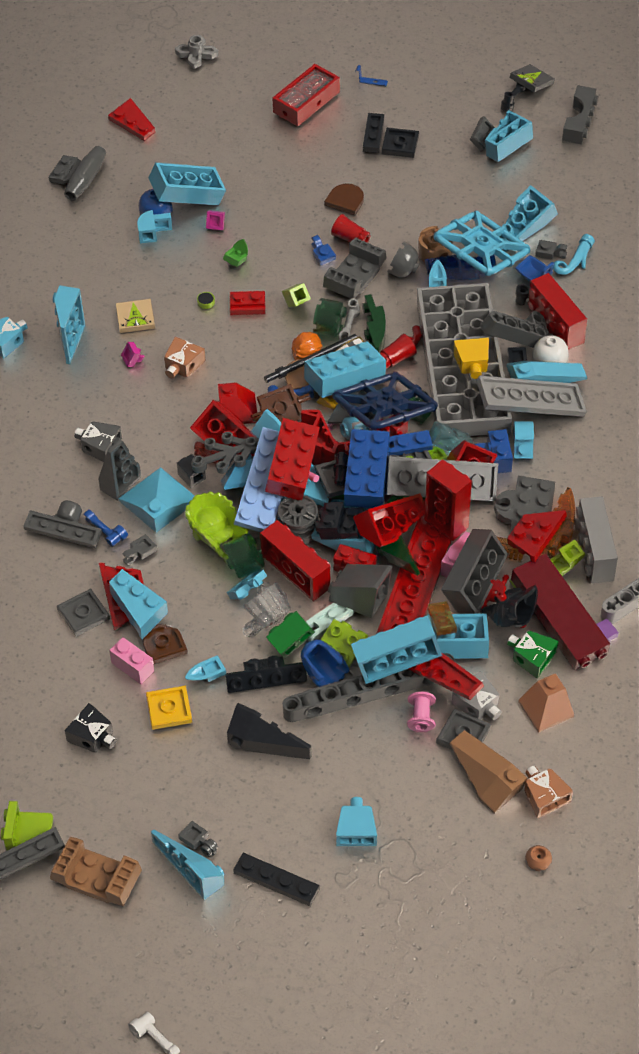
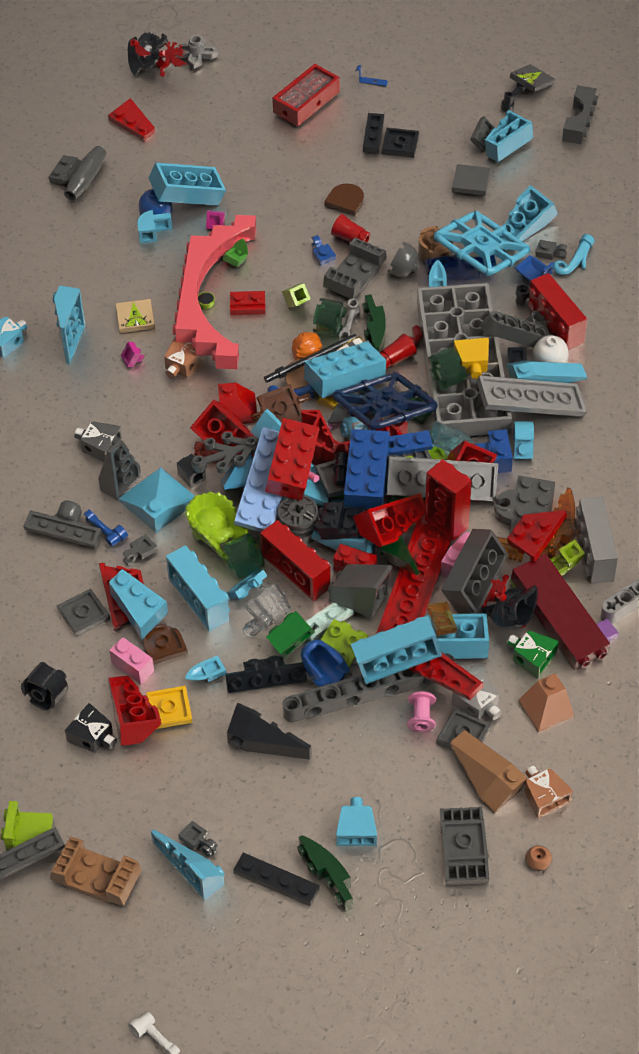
none -> black brick [21,662,68,710]
none -> red wedge [108,675,161,746]
none -> helmet [127,32,187,77]
none -> medium azure brick [166,545,230,632]
none -> coral arch [173,215,256,369]
none -> dark green slope [297,835,353,912]
none -> clear green brick [427,347,467,391]
none -> dark grey plate [440,806,490,886]
none -> dark grey tile [452,164,490,196]

